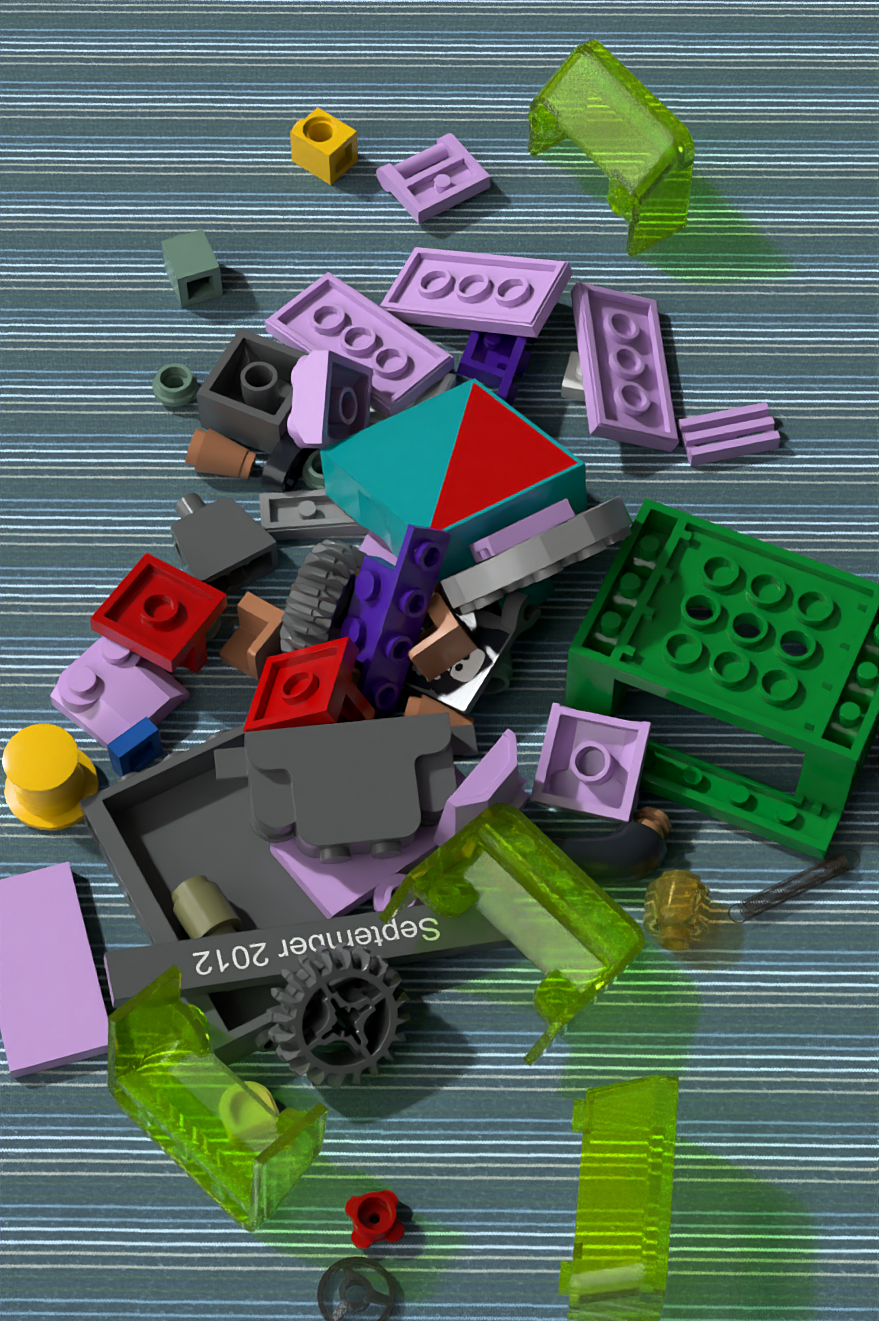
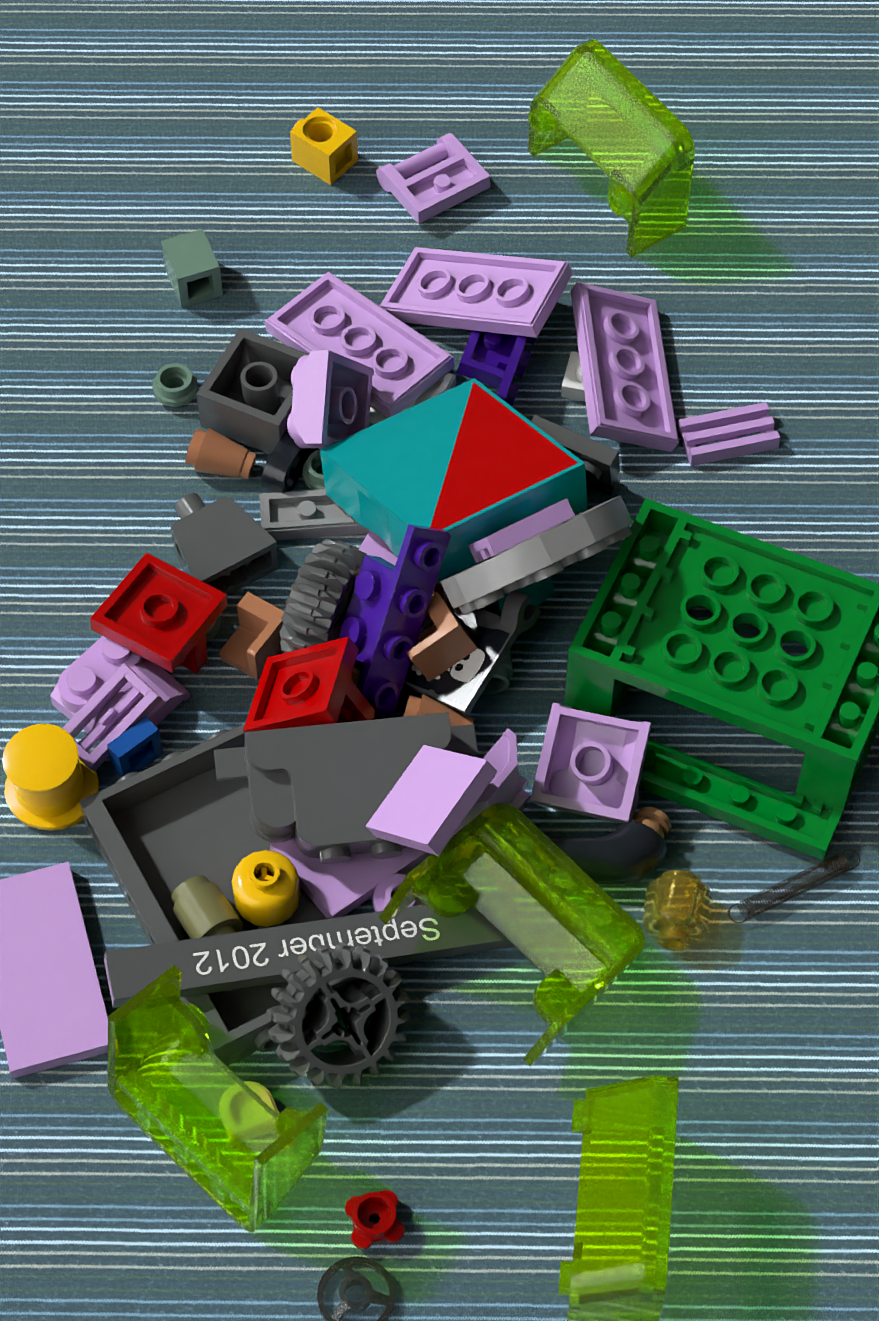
none -> lavender tile [63,663,163,772]
none -> yellow head [231,850,301,927]
none -> lavender tile [365,745,497,855]
none -> dark grey plate [531,415,620,496]

